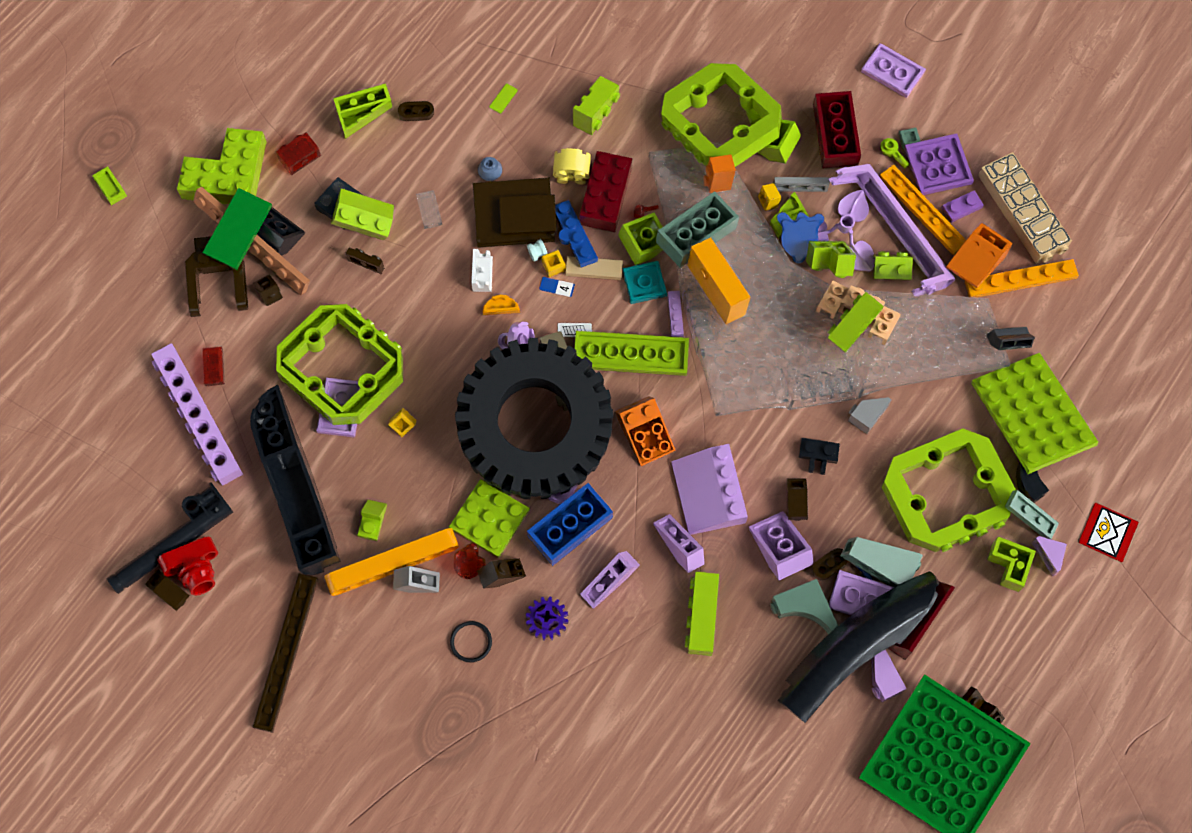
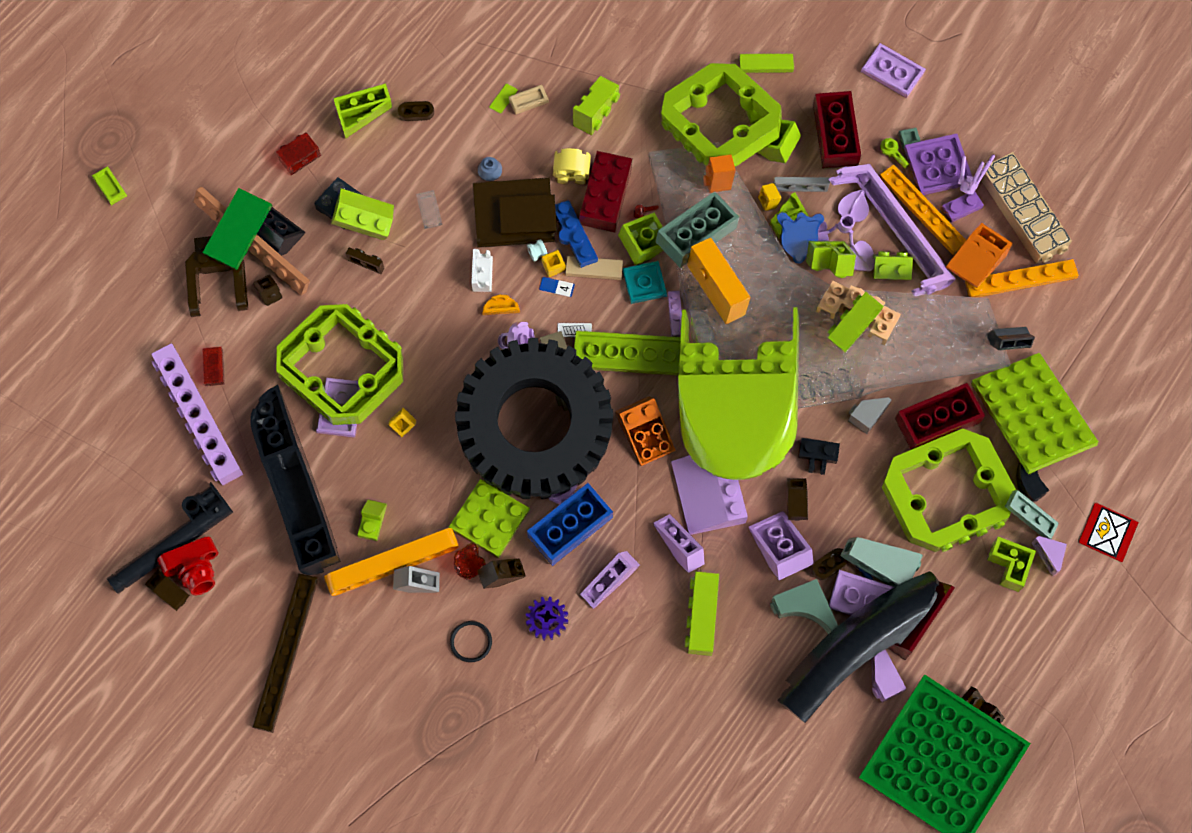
lime piece [177,128,267,204] -> none
none -> tan tile [509,85,549,115]
none -> lime windscreen [678,307,799,480]
none -> lime tile [739,54,794,73]
none -> dark red brick [895,383,985,450]
none -> lavender plant [958,155,995,195]

